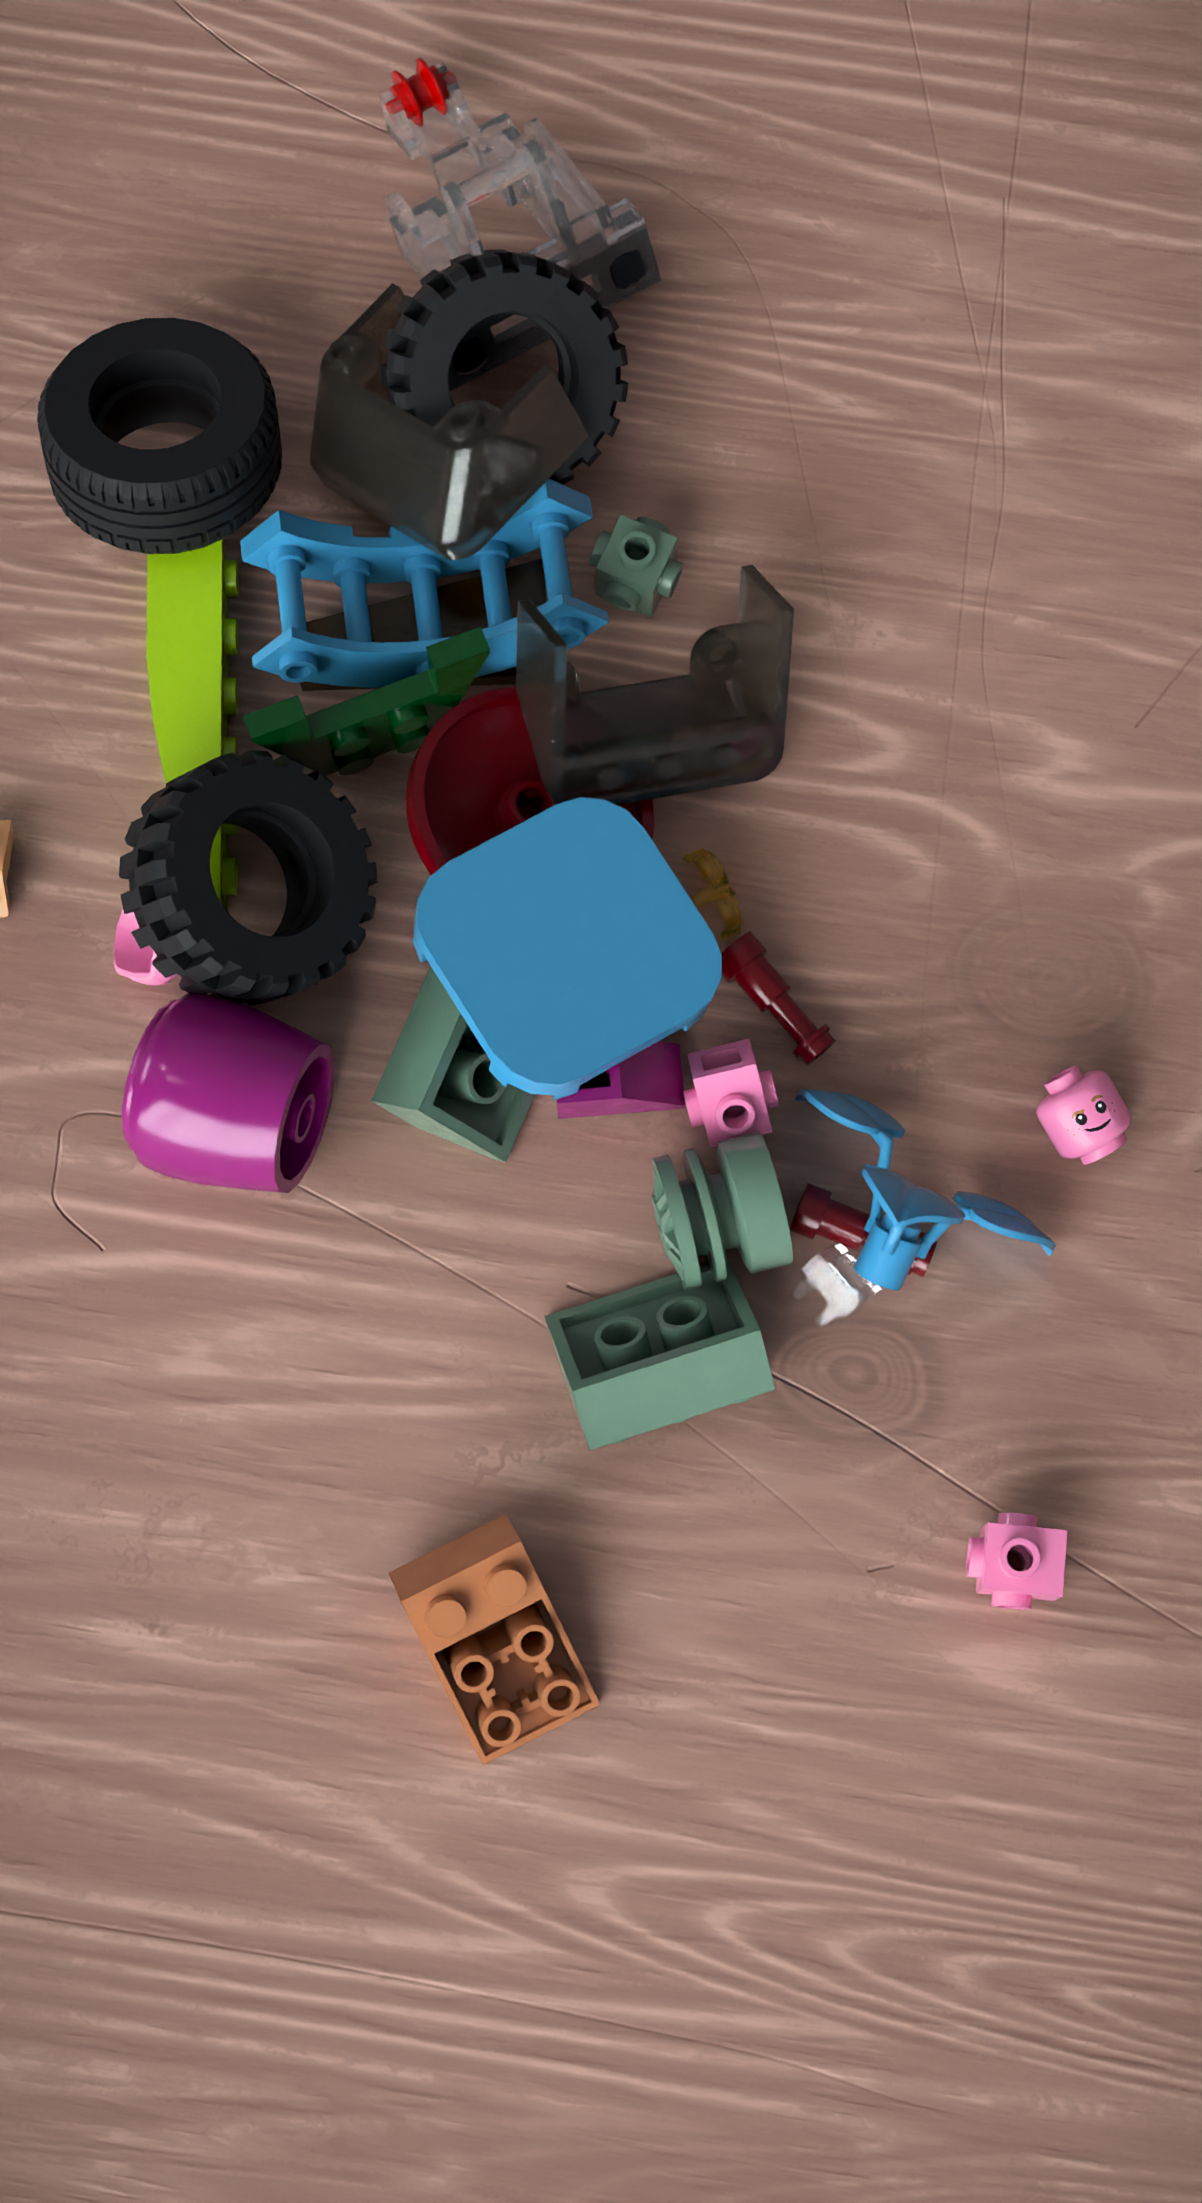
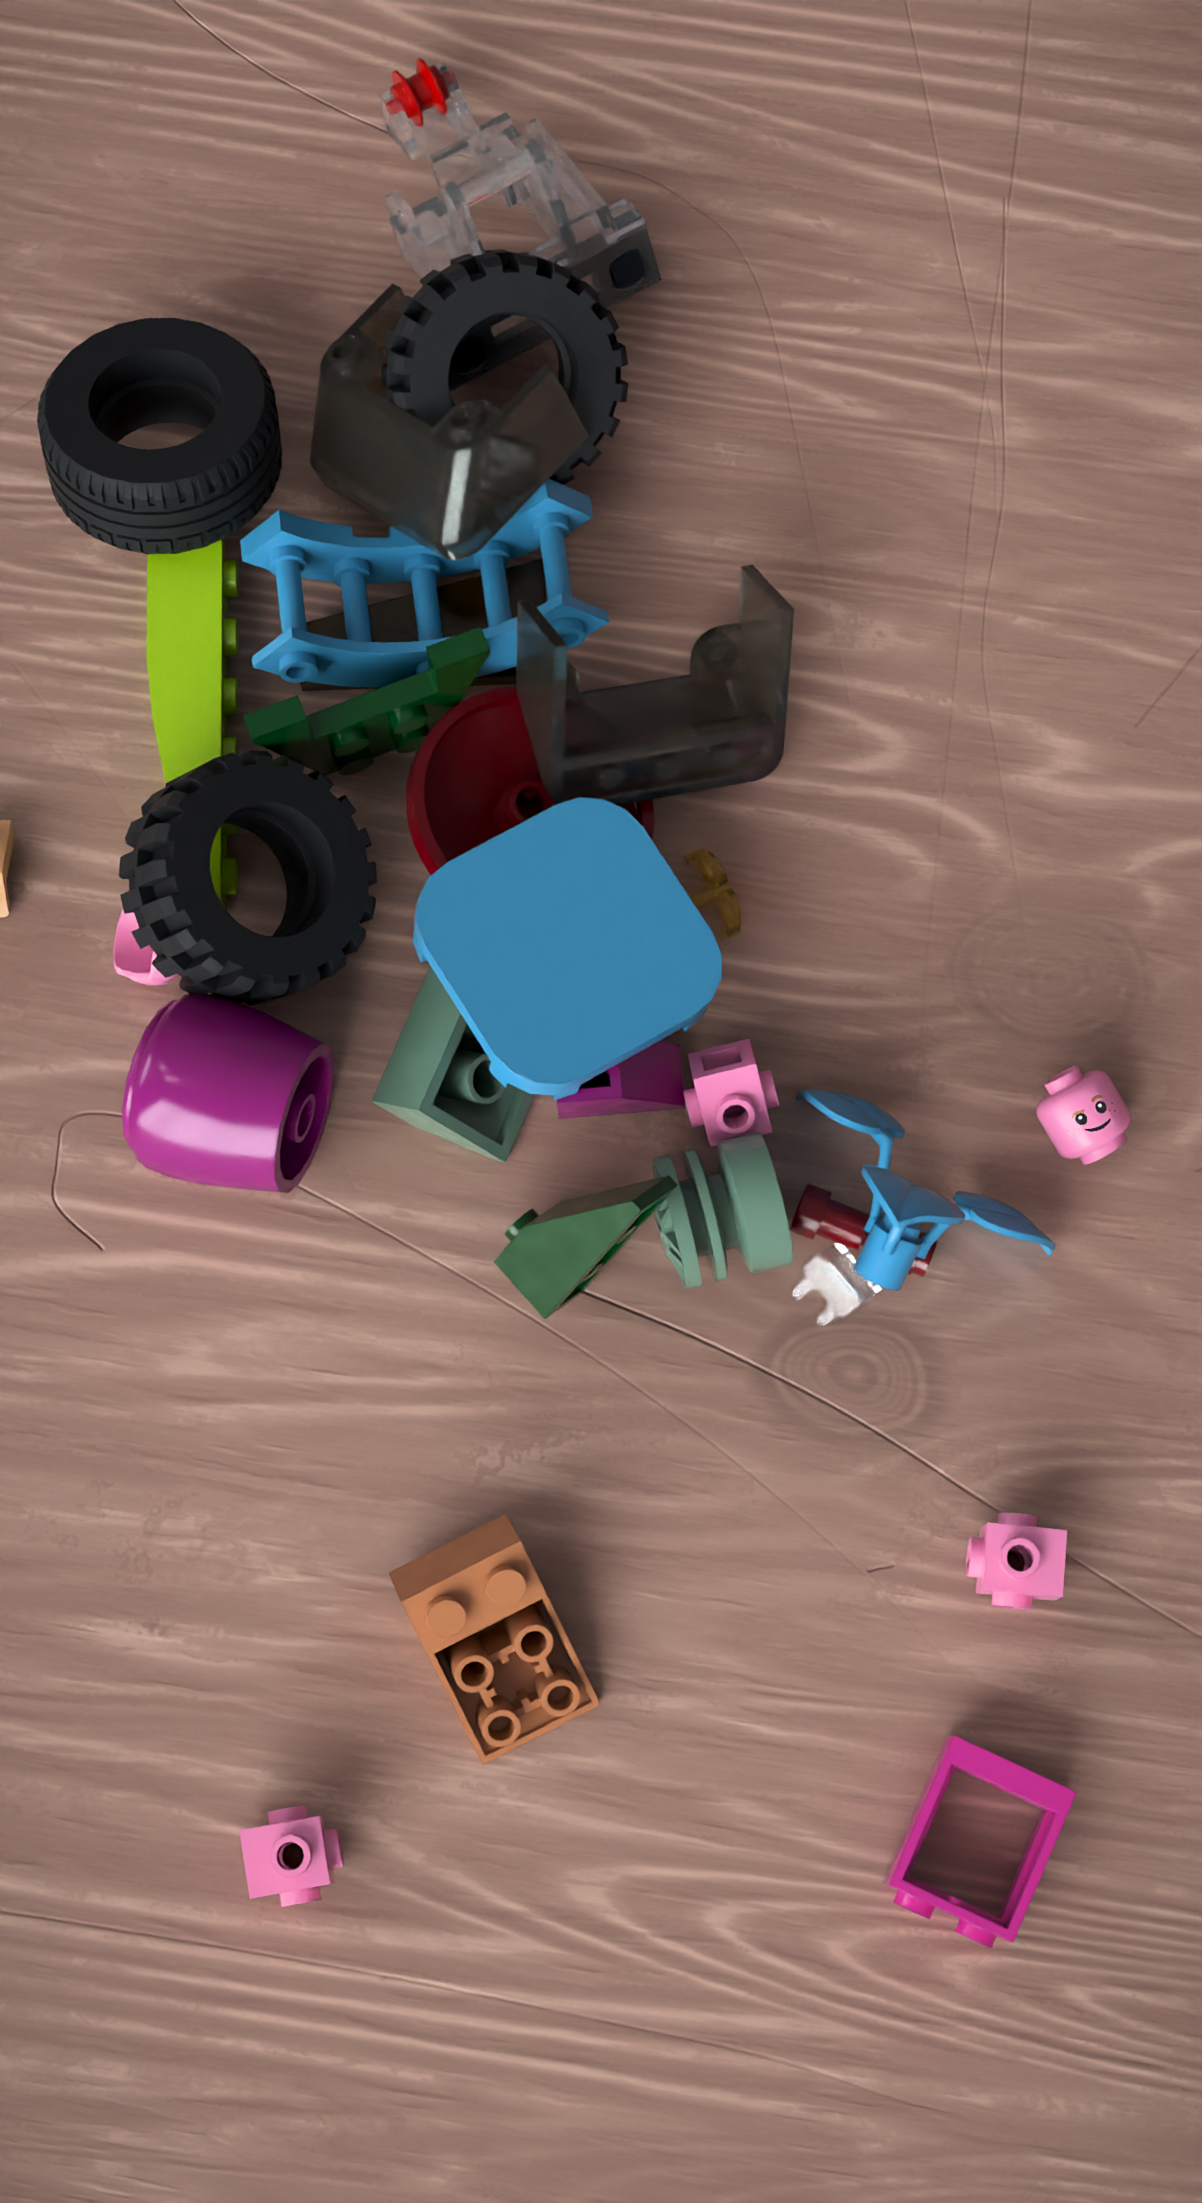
sand green slope [544,1258,776,1450] -> none
sand green brick [589,514,684,618] -> none
dark red piece [721,931,836,1065] -> none
none -> bright pink brick [239,1805,344,1907]
none -> dark green slope [494,1176,678,1319]
none -> dark pink window [883,1735,1077,1948]

